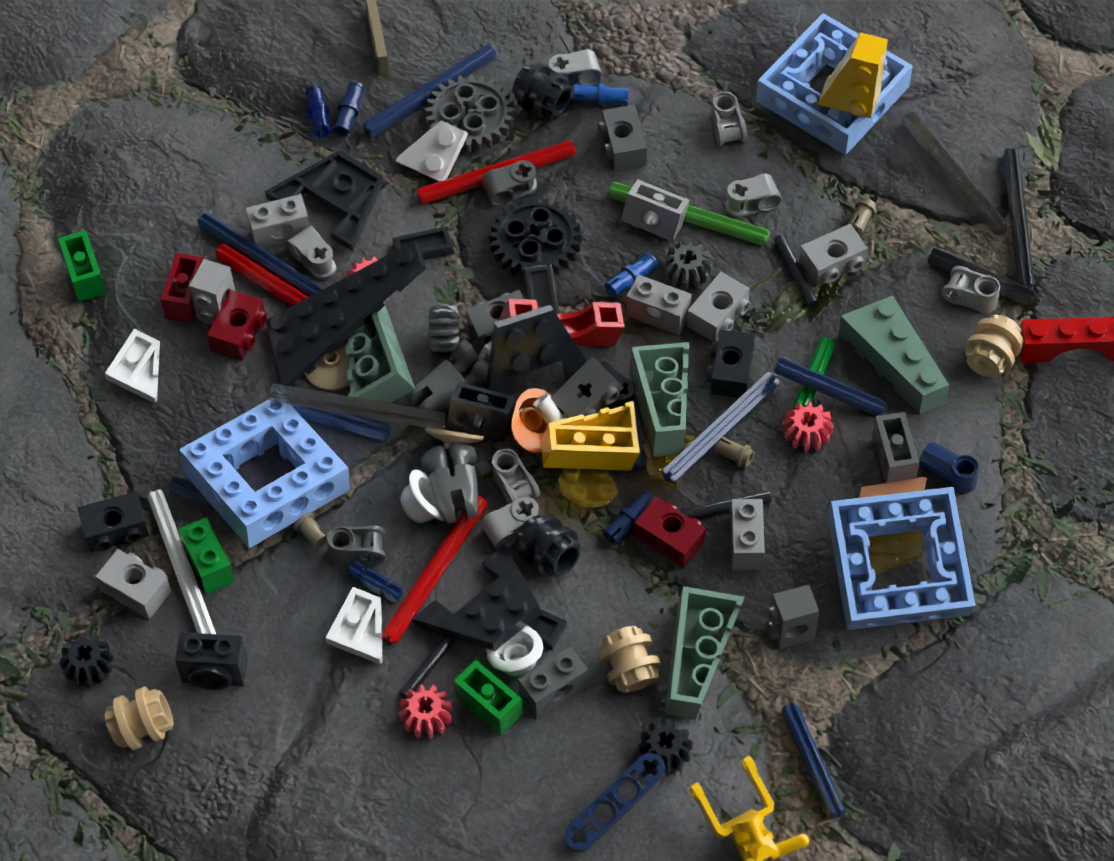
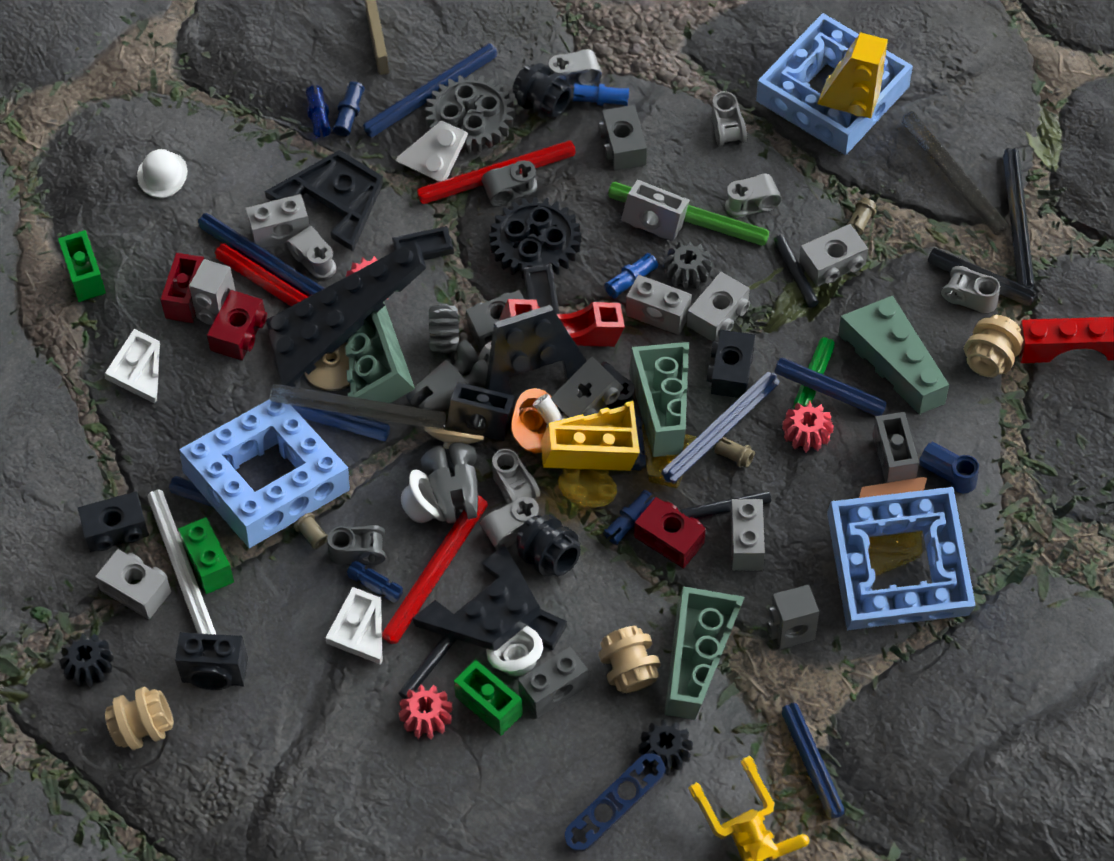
none -> white hat [137,149,188,198]

